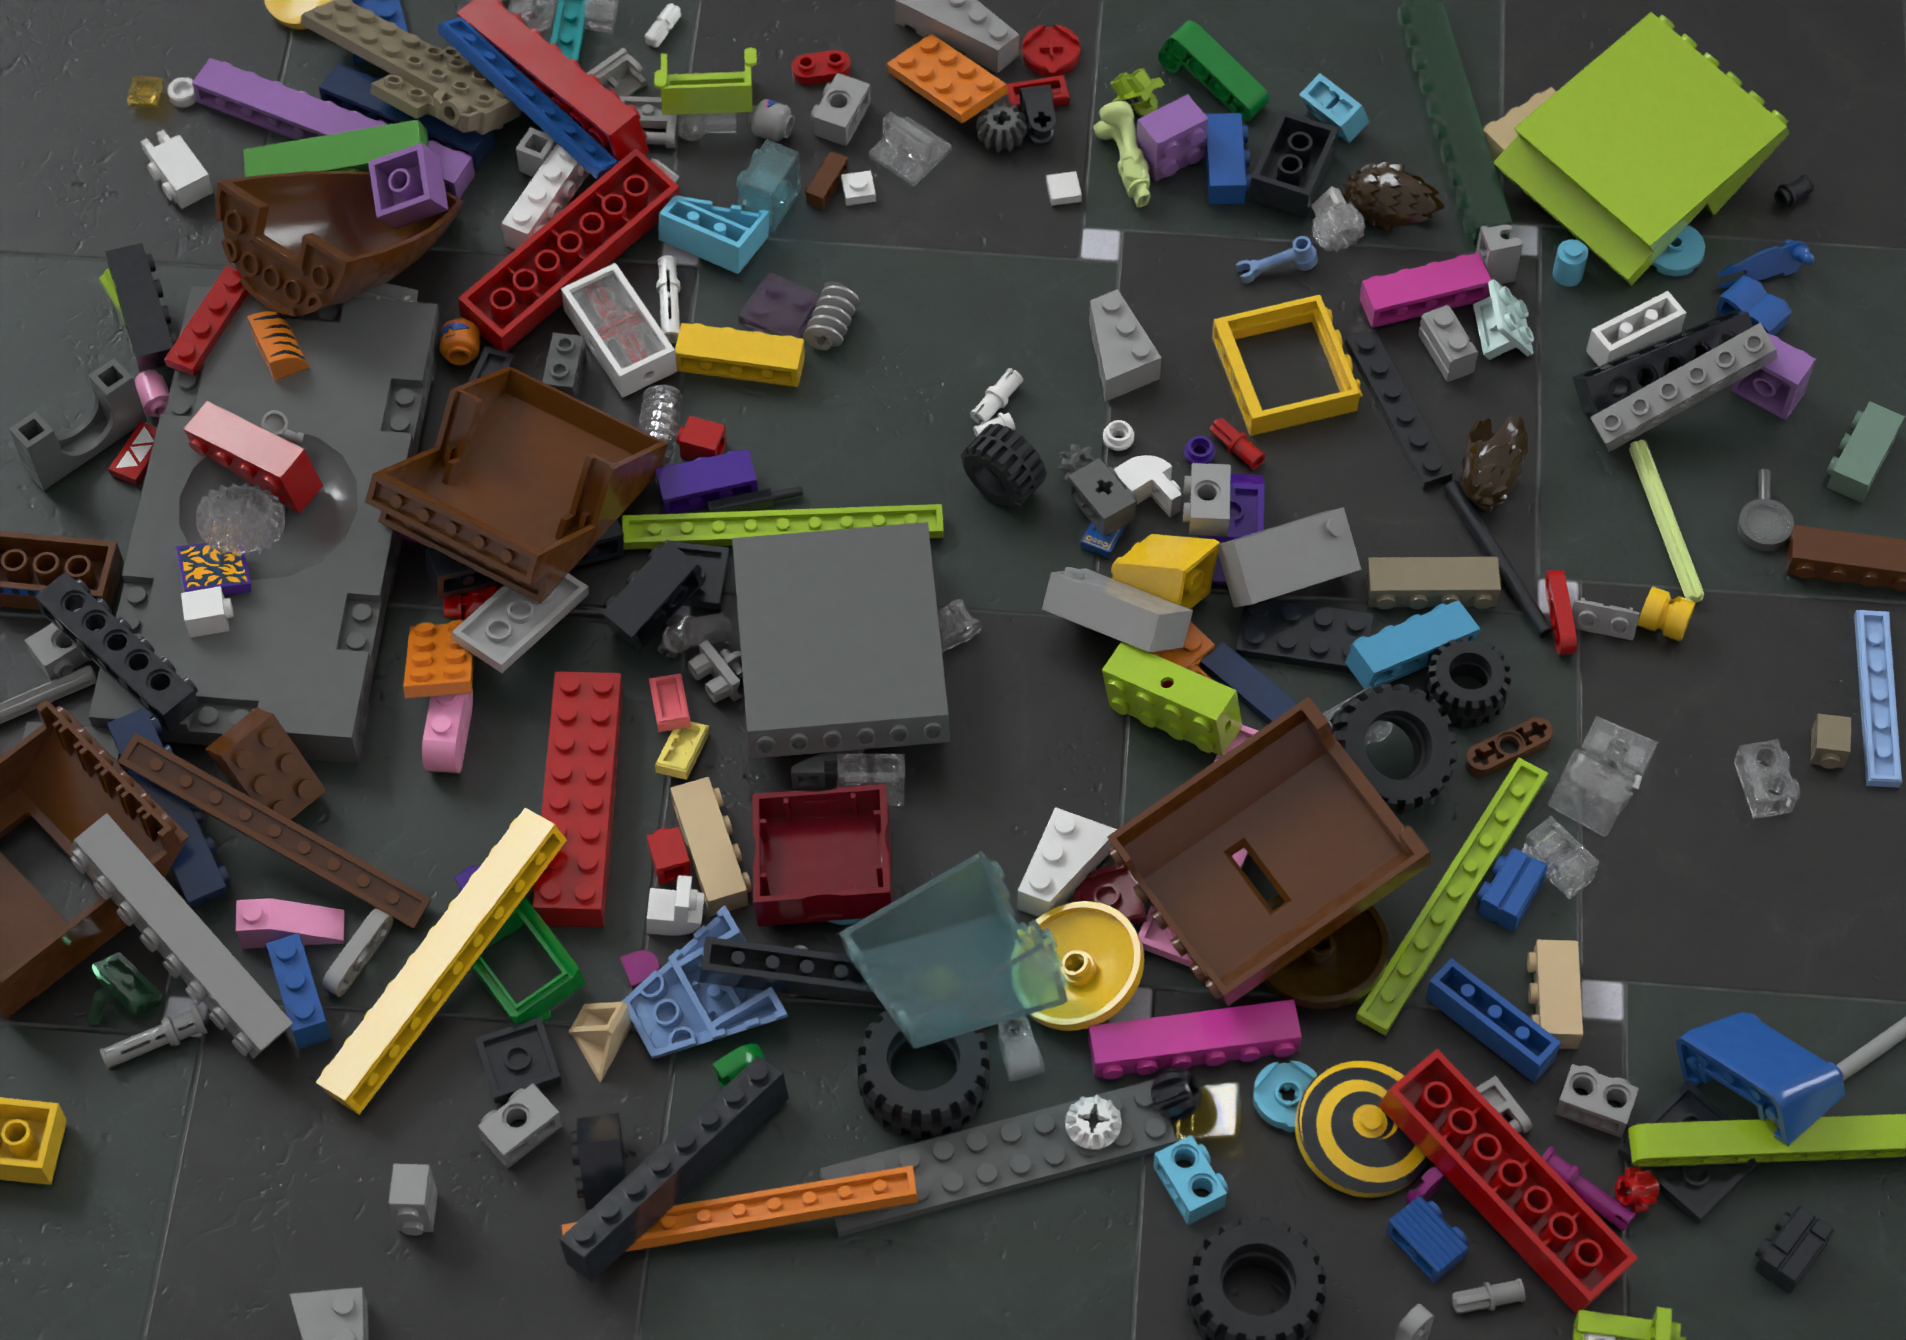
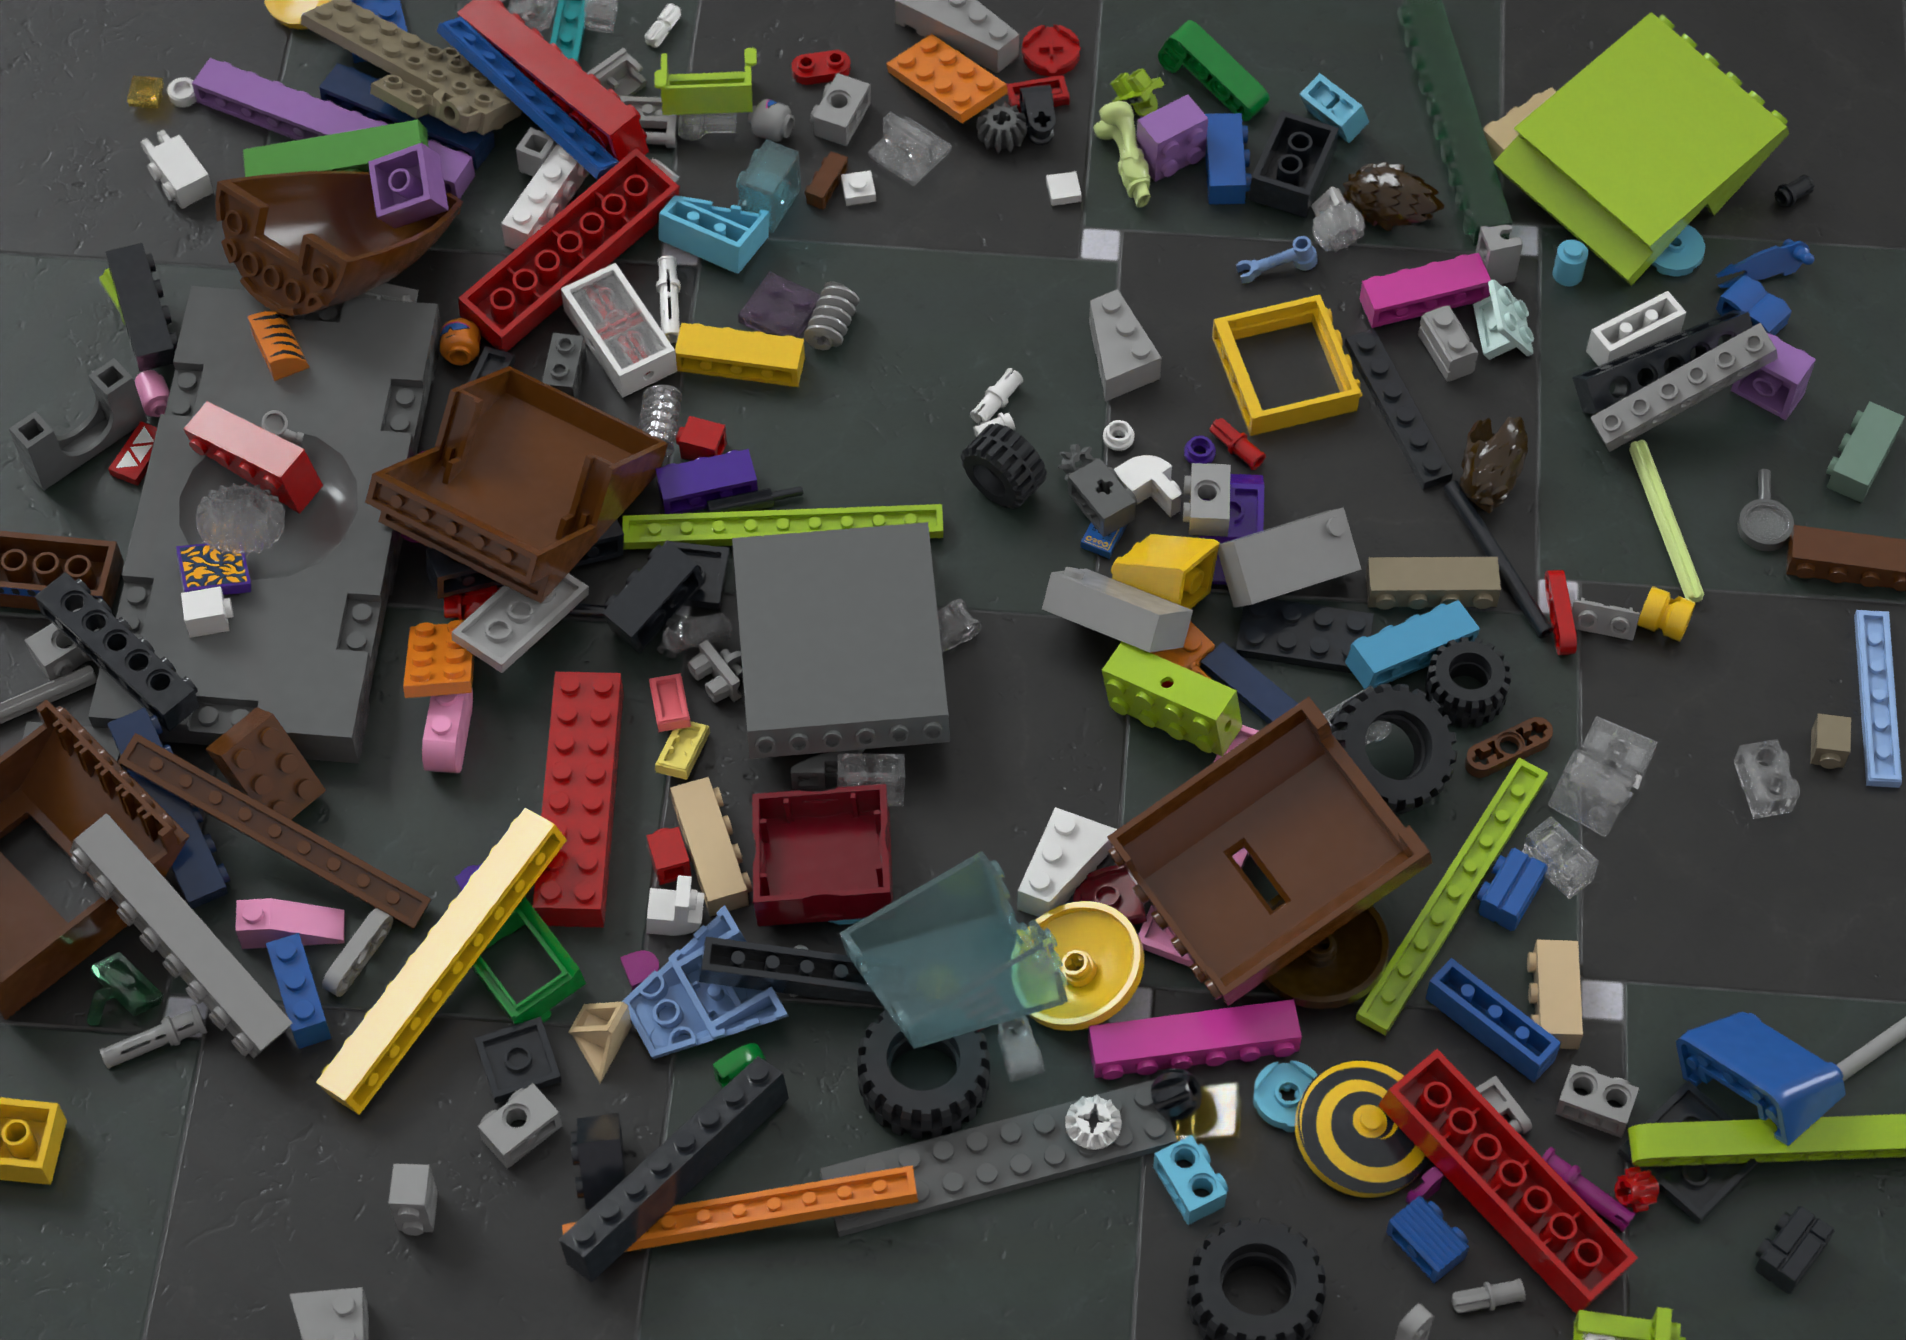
red plate [165,265,249,376] -> none

